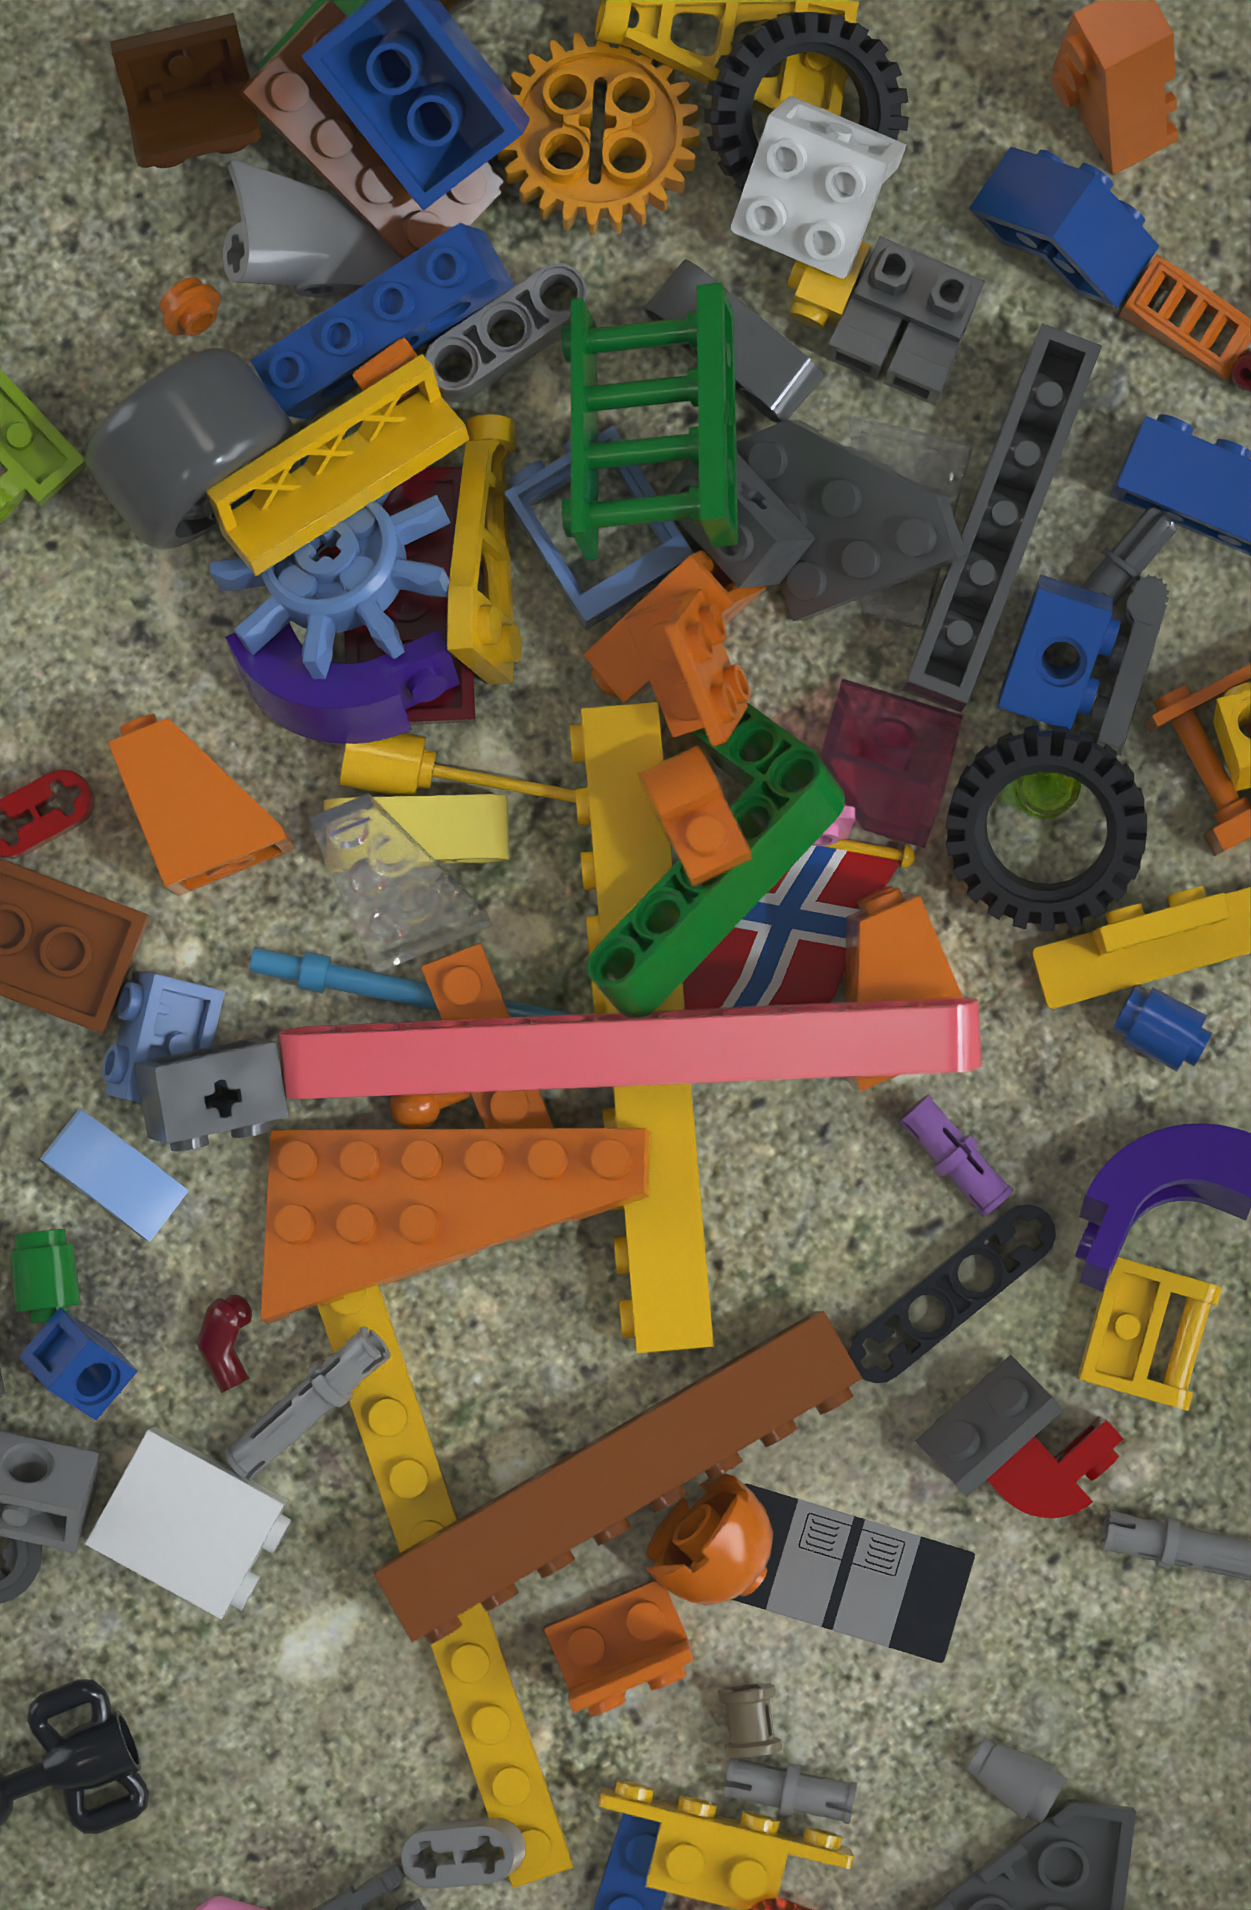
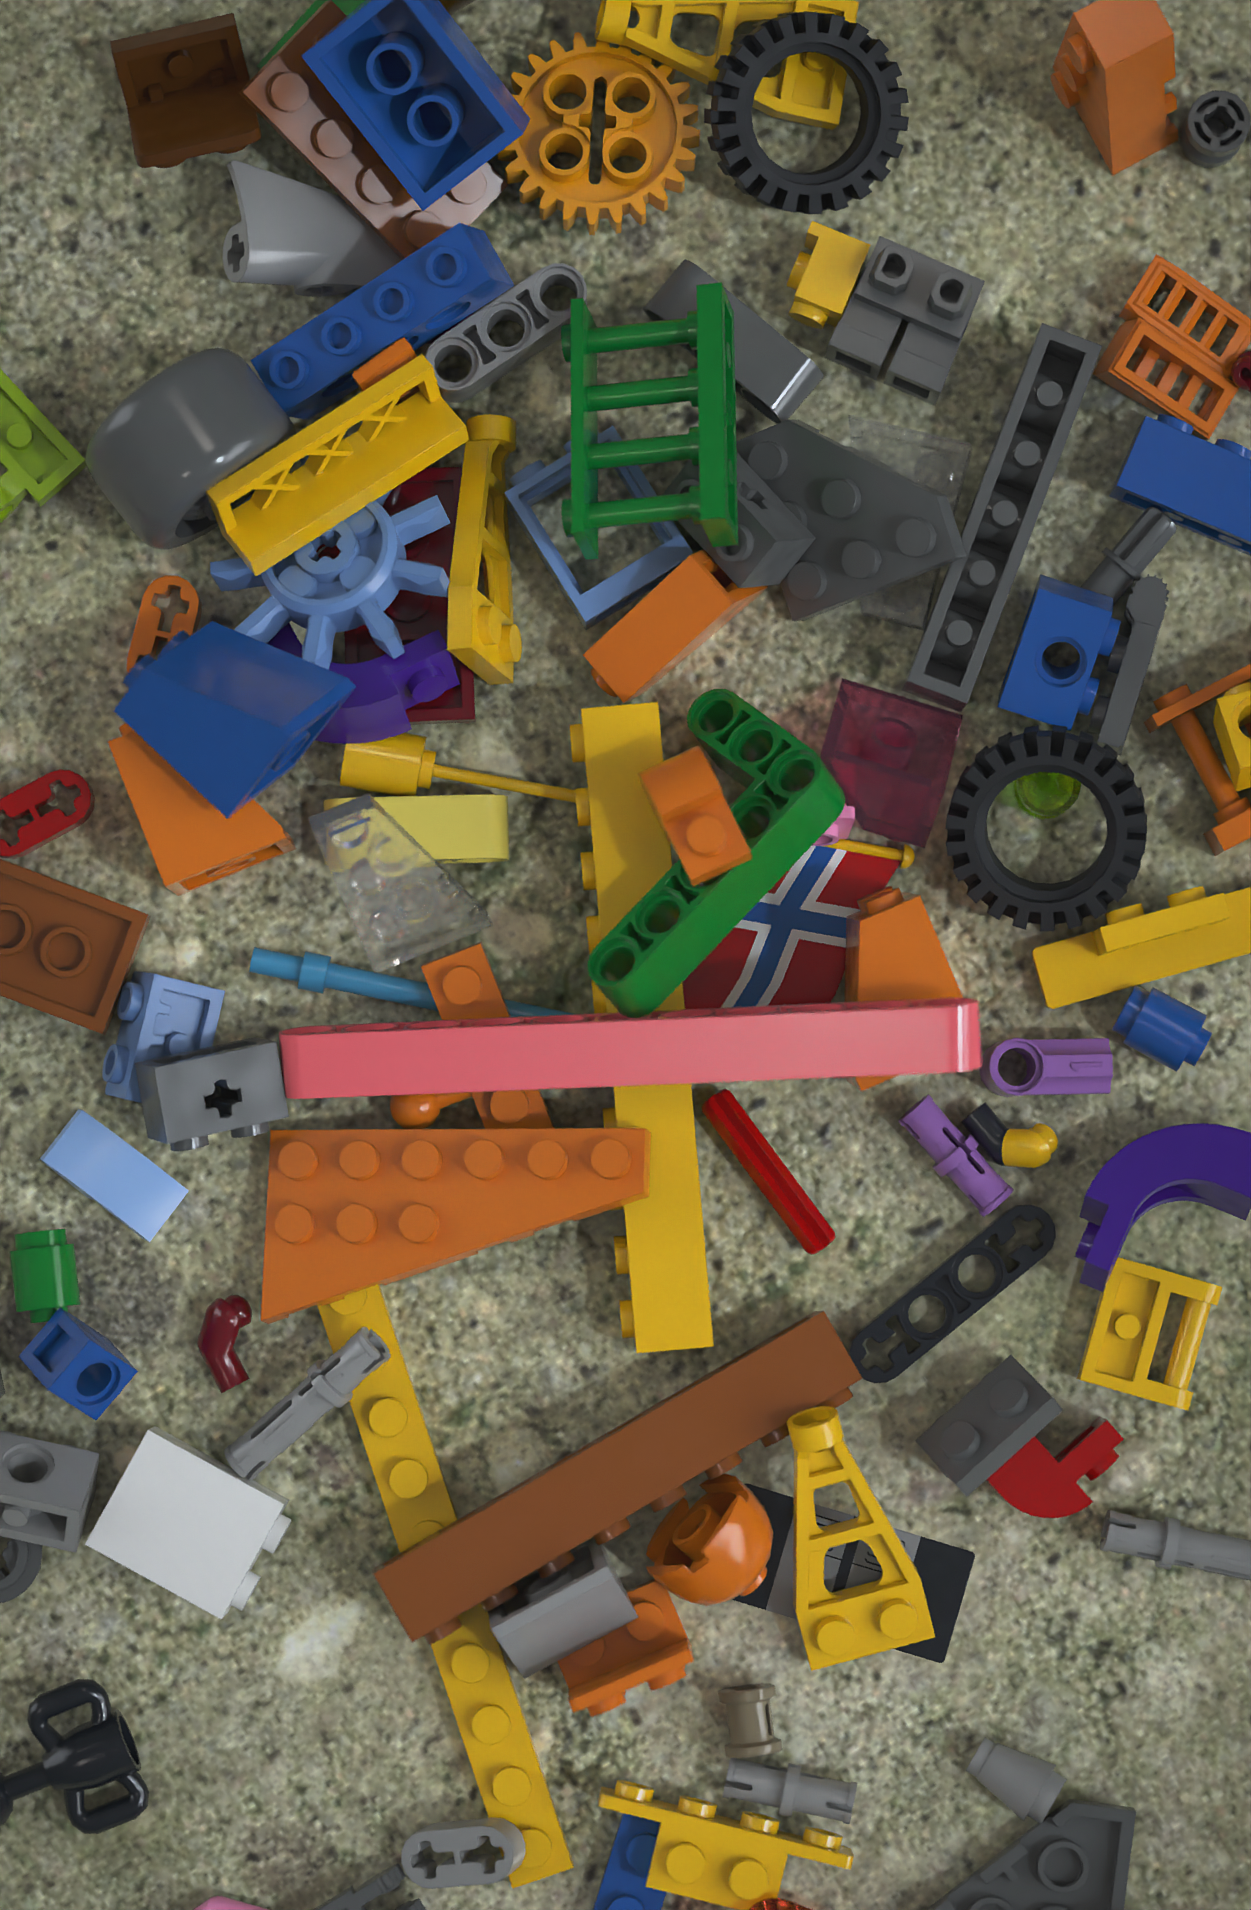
orange plate [159,277,221,336] -> none
orange bracket [625,589,750,746] -> none
white bracket [731,96,907,279] -> none
blue brick [968,147,1159,308] -> none
none -> blue slope [113,621,357,819]
none -> orange beam [127,575,202,672]
none -> light grey slope [488,1538,638,1679]
none -> red axle [701,1089,836,1255]
none -> yellow plate [787,1406,935,1671]
none -> arm [961,1102,1058,1168]
none -> medium lavender piece [979,1038,1113,1097]
none -> orange slope [1093,317,1239,440]
none -> dark grey wheel [1179,91,1251,168]

